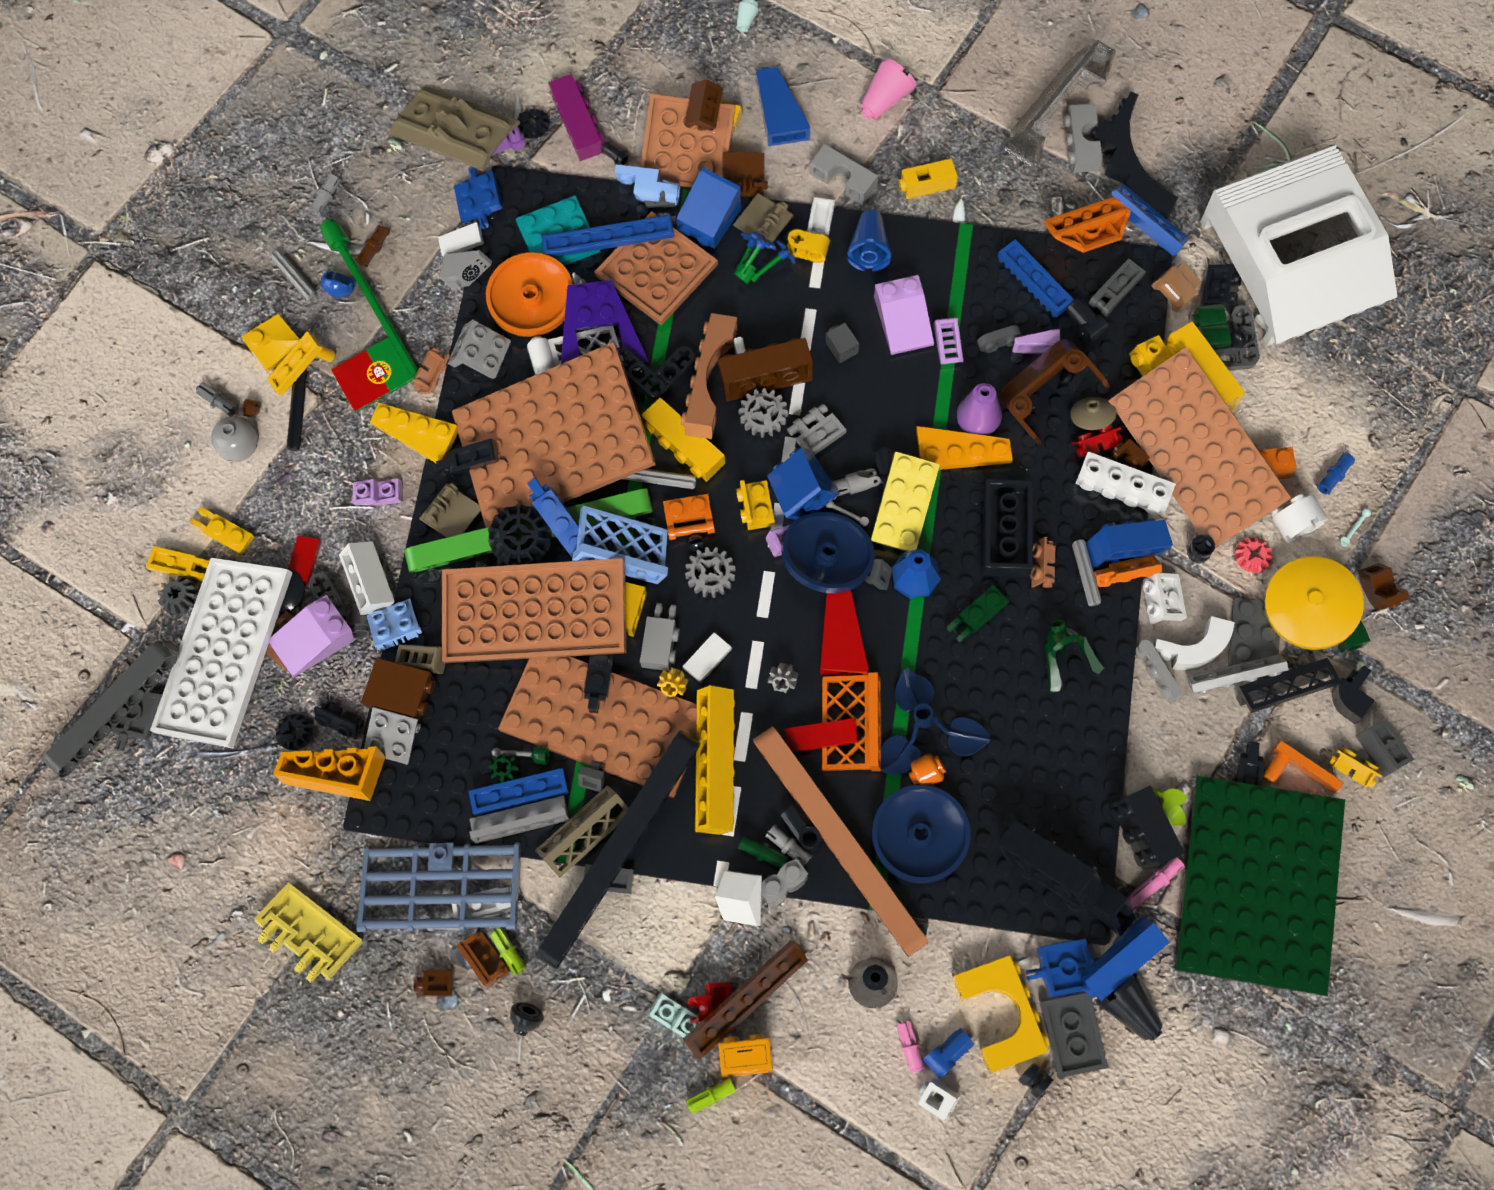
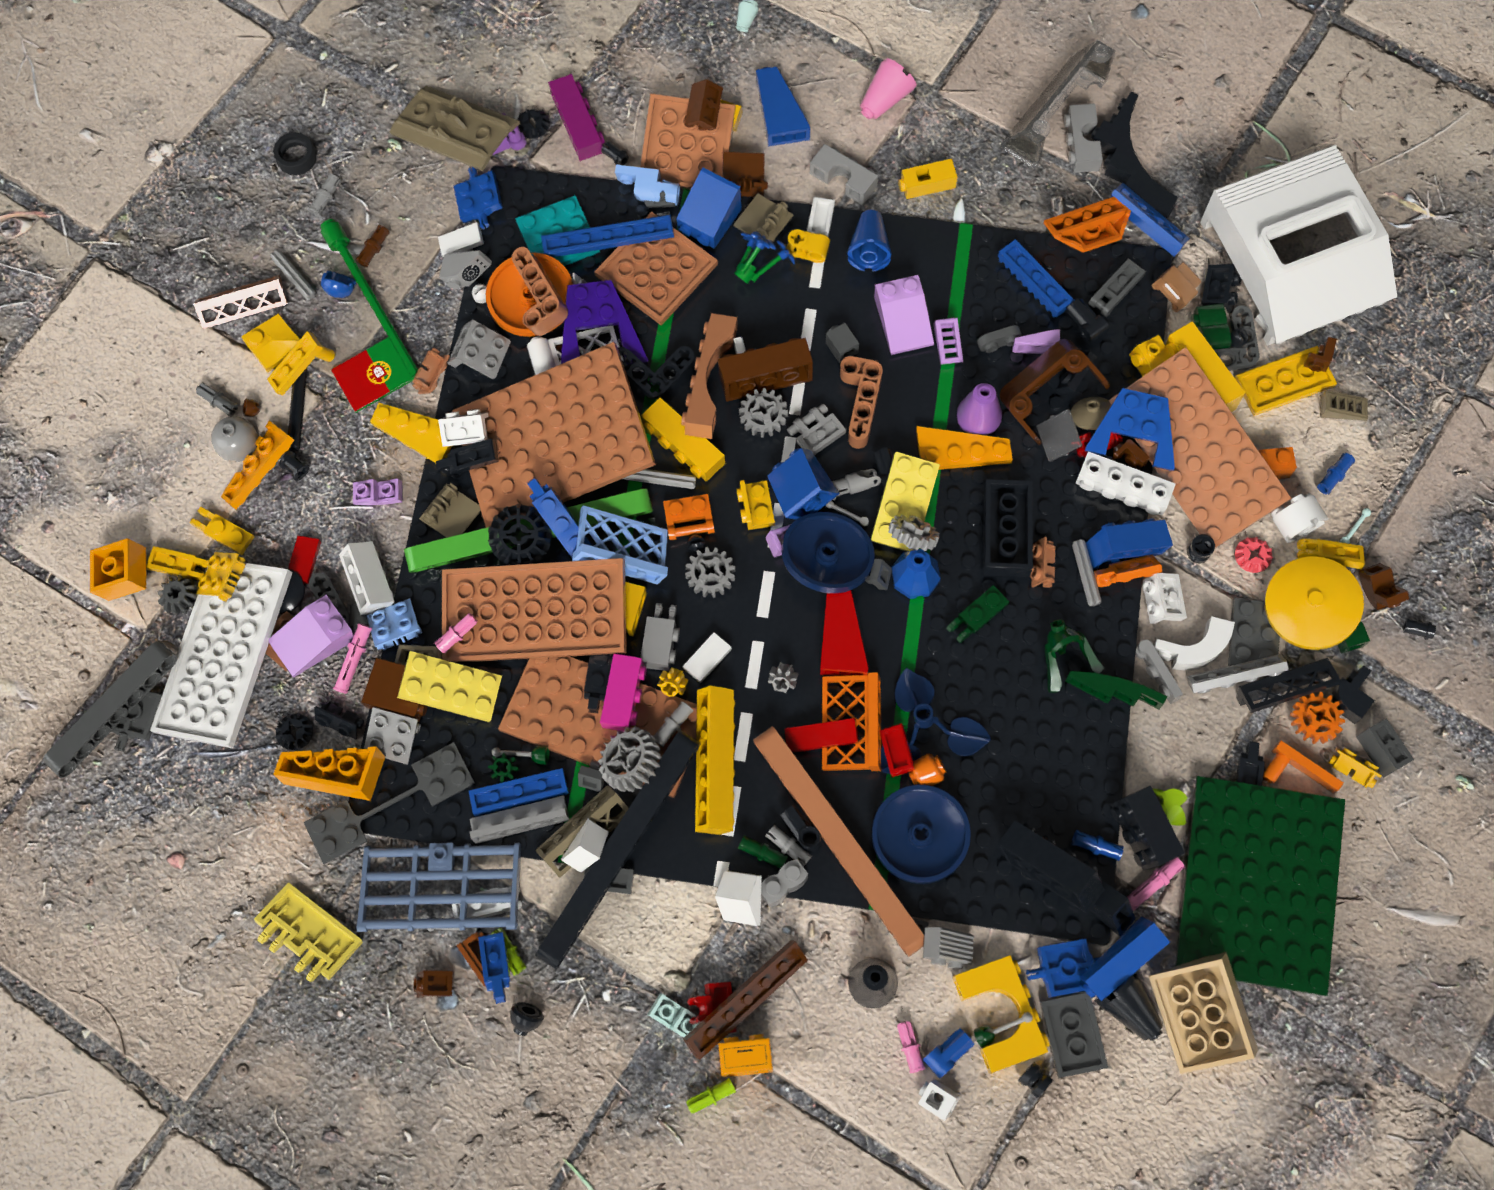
none -> light orange brick [90,538,146,601]
none -> fence [193,275,288,329]
none -> yellow hinge [196,552,246,602]
none -> light orange wing [221,421,295,509]
none -> black tyre [273,132,317,175]
none -> black bush [279,451,310,481]
none -> dark grey hinge [303,742,475,864]
none -> bright pink pin [333,623,372,694]
none -> light yellow plate [397,651,502,722]
none -> bright pink axle [434,613,478,653]
none -> white bracket [438,409,489,447]
none -> white hinge [472,284,487,303]
none -> blue hinge [478,932,510,1004]
none -> nougat beam [512,247,568,336]
none -> white slope [561,819,608,873]
none -> light grey gear [598,727,662,792]
none -> dark pink brick [600,654,647,731]
none -> light grey pin [653,701,694,748]
none -> nougat beam [840,356,883,449]
none -> red tile [879,723,915,777]
none -> light grey gear [888,515,939,551]
none -> light grey brick [923,927,975,969]
none -> hinge [974,1012,1033,1048]
none -> clear piece [1037,409,1082,462]
none -> dark green slope [1065,671,1168,710]
none -> blue pin [1072,830,1124,861]
none -> blue wing [1084,388,1175,471]
none -> tan slope [1149,952,1258,1074]
none -> yellow tile [1235,346,1337,416]
none -> orange gear [1290,692,1345,744]
none -> yellow hinge [1297,538,1365,569]
none -> reddish brown bracket [1304,337,1337,372]
none -> dark tan slope [1321,391,1368,421]
none -> black pin [1403,618,1436,640]

